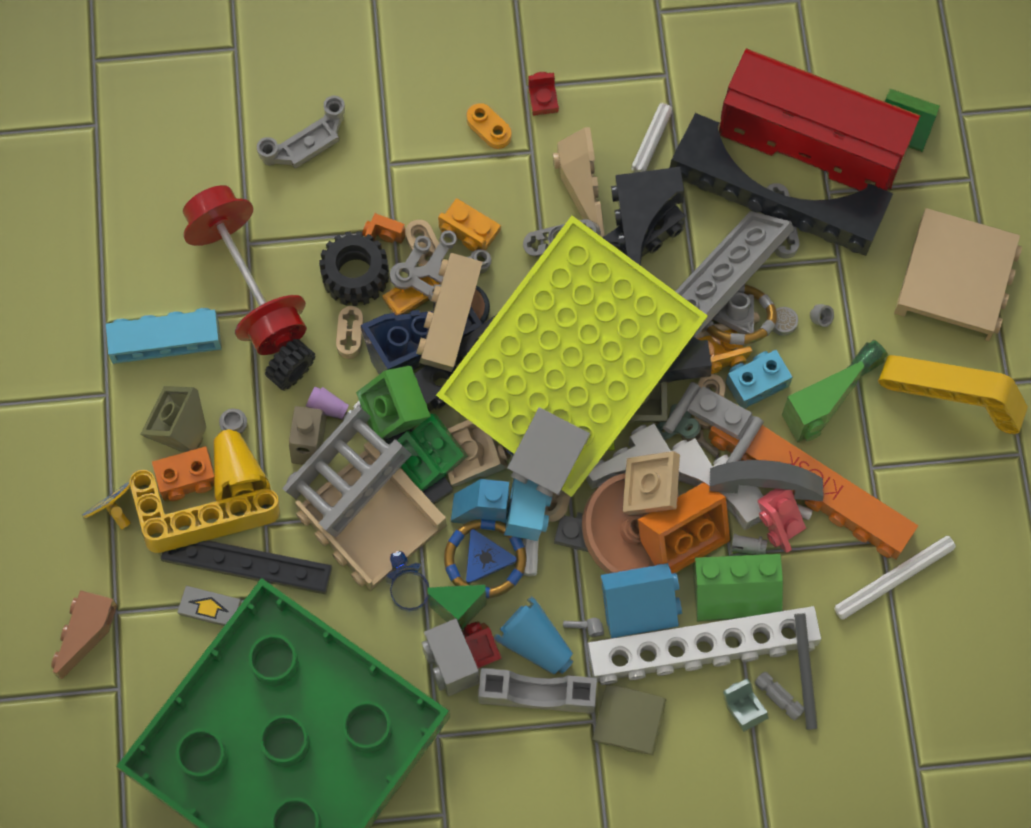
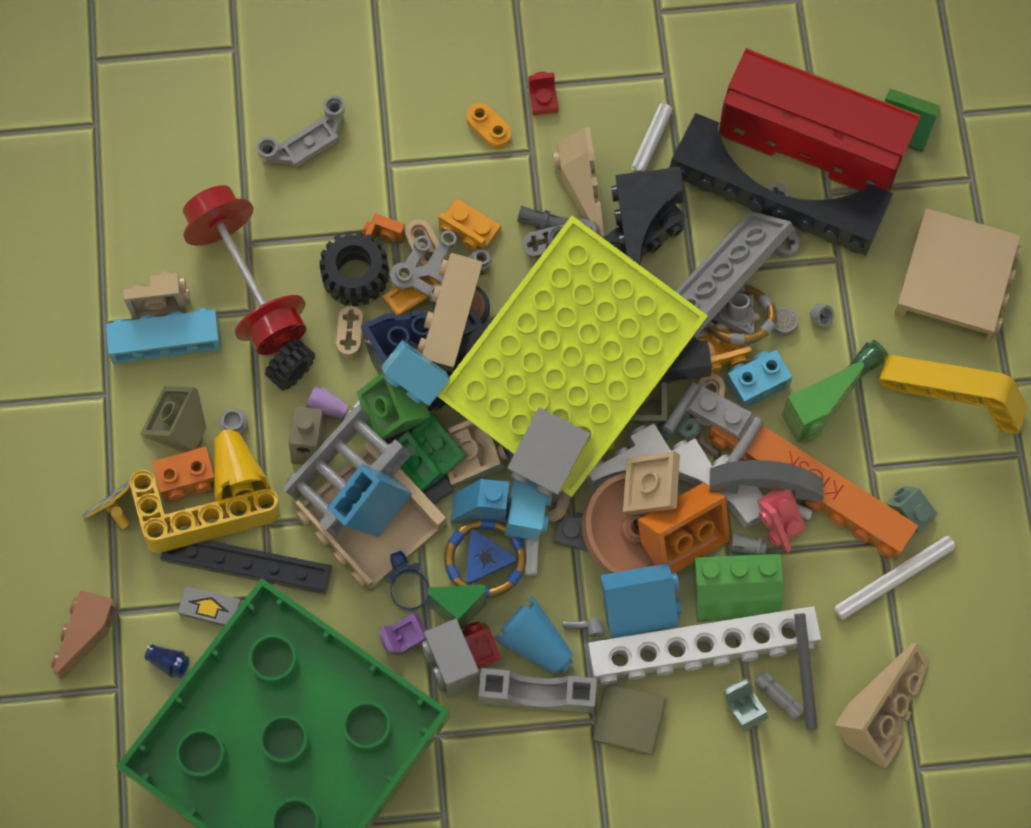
none -> tan plate [123,271,191,319]
none -> clear blue cone [145,644,190,678]
none -> dark azure brick [327,464,413,537]
none -> medium lavender bracket [379,613,426,655]
none -> medium azure brick [382,340,450,406]
none -> dark grey pin [517,205,569,230]
none -> tan wedge [835,643,928,768]
none -> sand green bracket [887,486,937,532]

